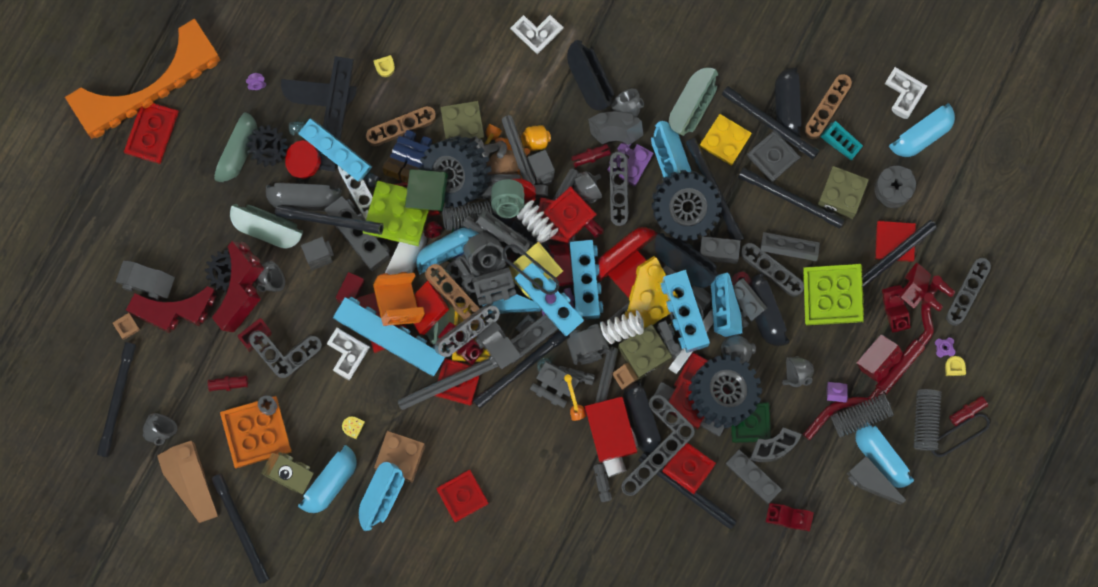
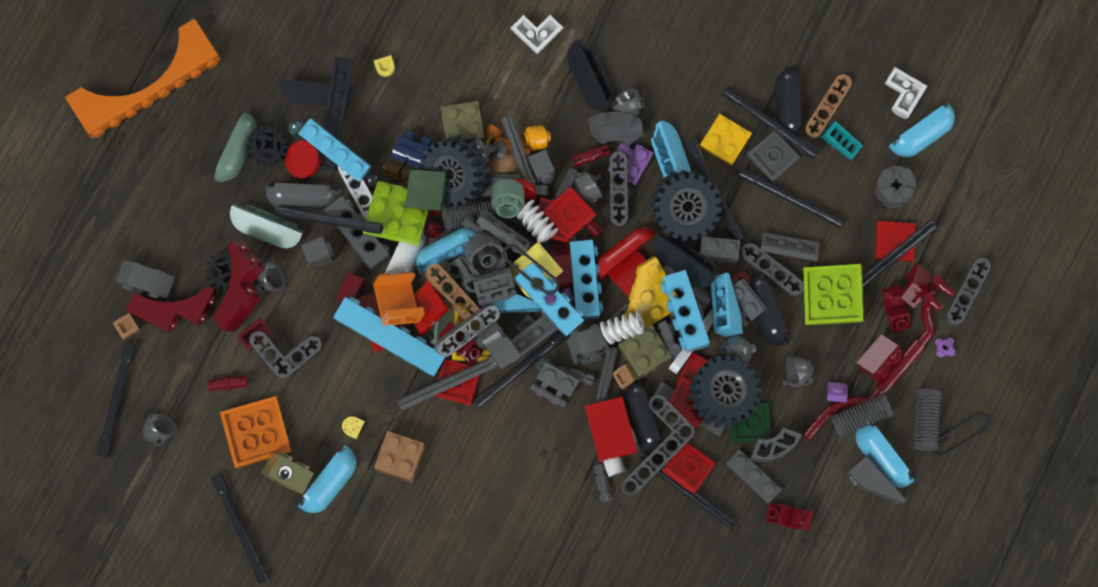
red tile [124,103,179,164] -> none
medium nougat wedge [157,441,218,523] -> none
medium lavender plate [246,73,266,90] -> none
dark grey bush [258,396,277,416] -> none
white brick [327,328,370,381] -> none
medium azure brick [359,462,405,531] -> none
medium nougat beam [366,106,436,146] -> none
red tile [436,470,489,523] -> none
hinge [564,374,587,421] -> none
sand green brick [669,68,718,136] -> none
olive brick [817,166,869,219] -> none
light yellow tile [945,356,966,376] -> none
dark red pin [949,396,988,427] -> none

